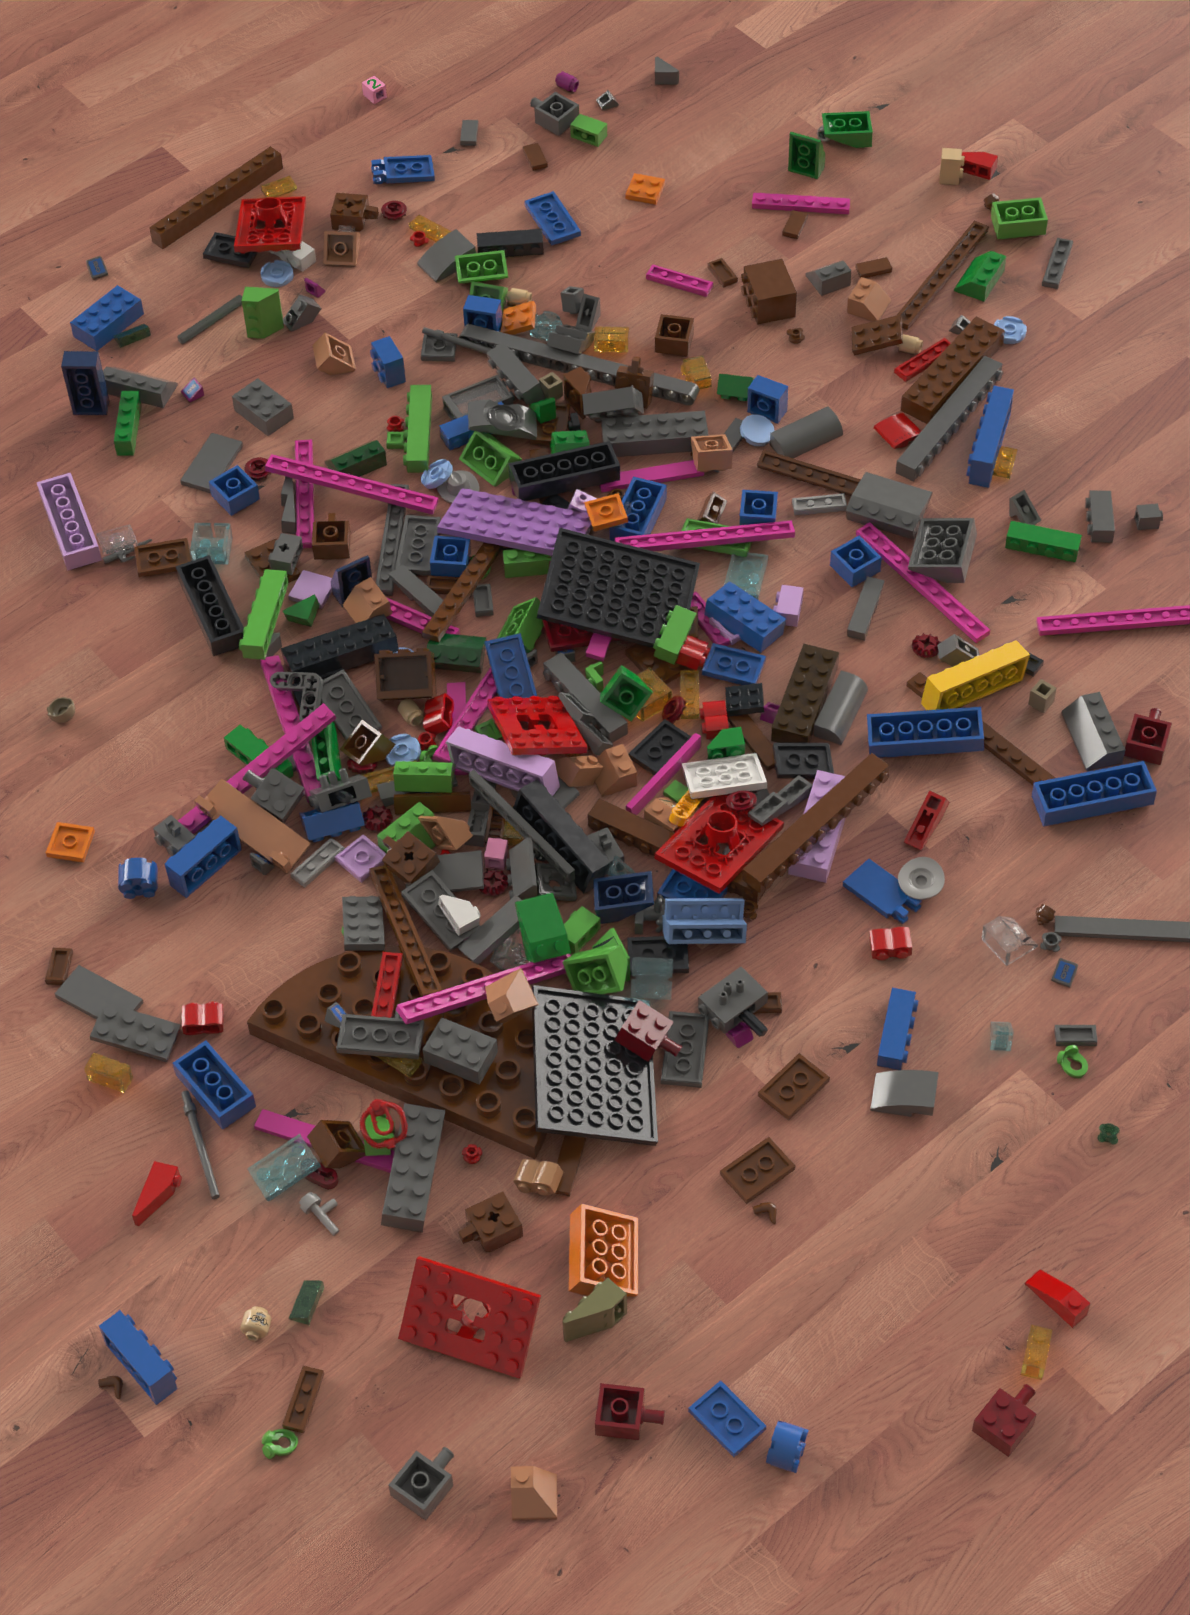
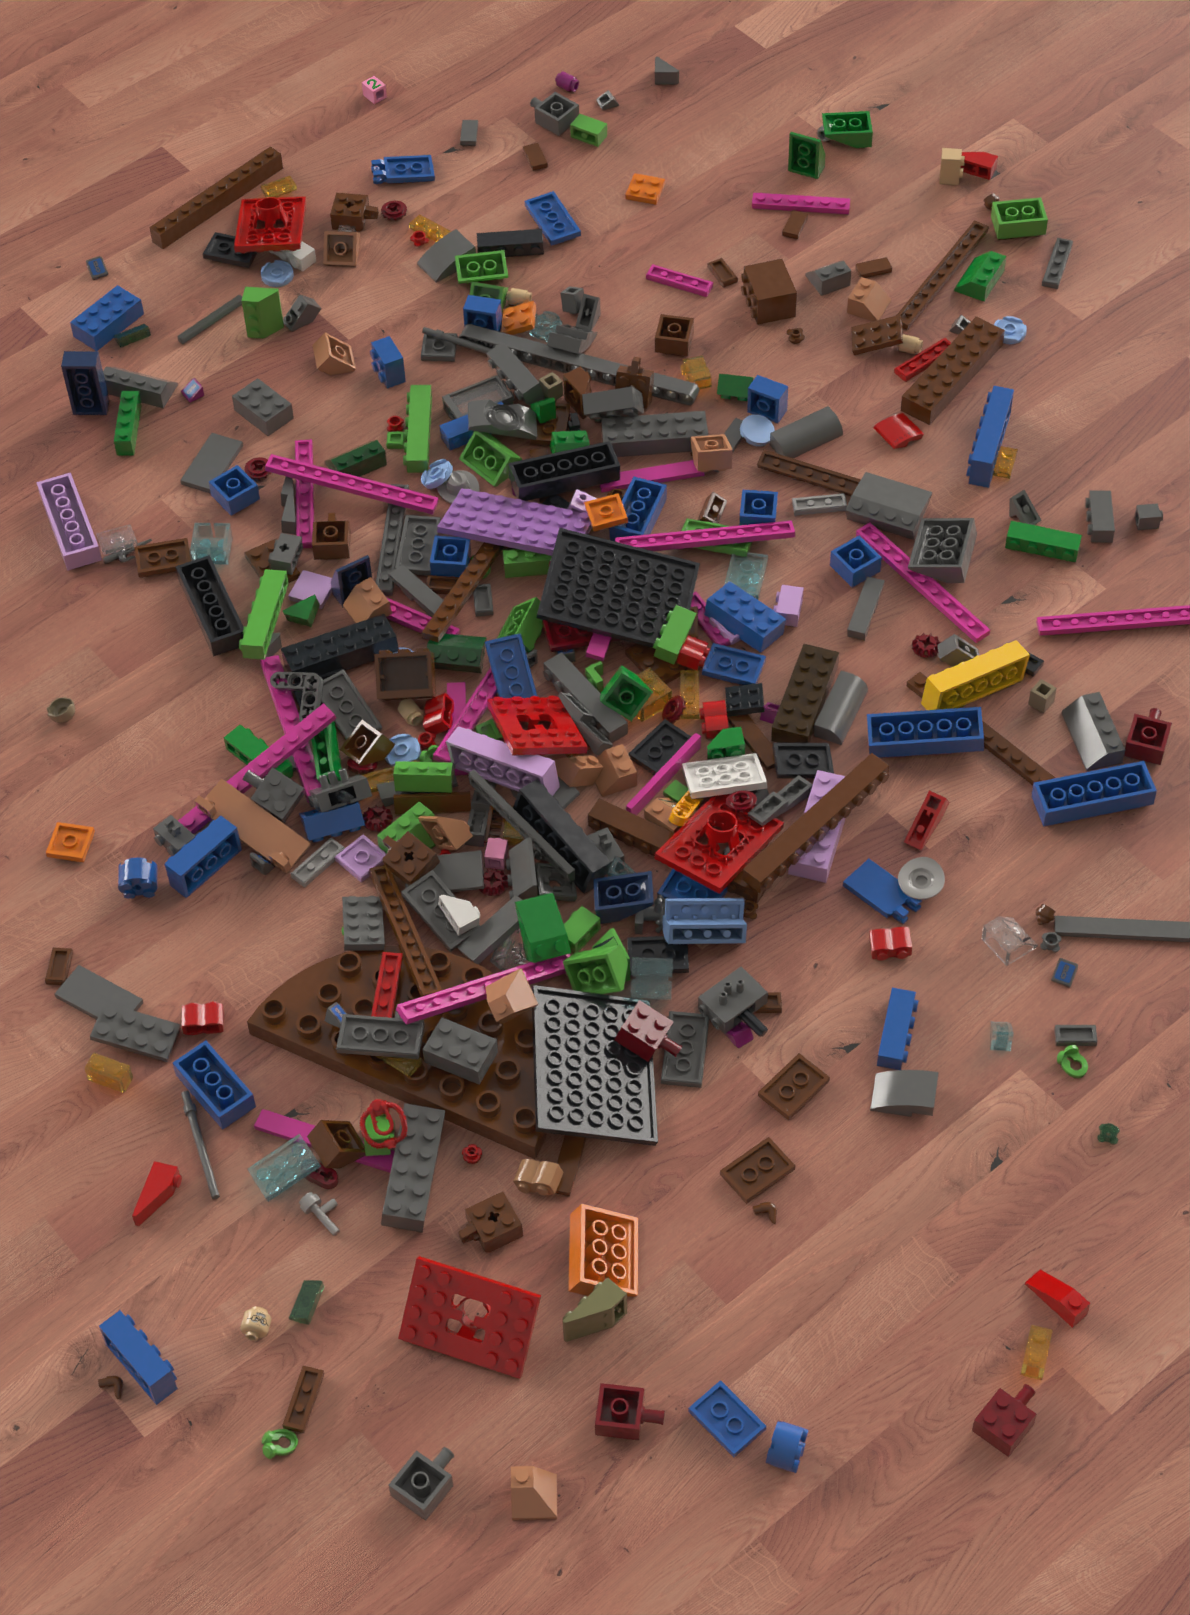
magenta slope [304,278,326,298] -> none
clear yellow brick [594,326,629,353] -> none
dark grey brick [896,356,1003,482] -> none

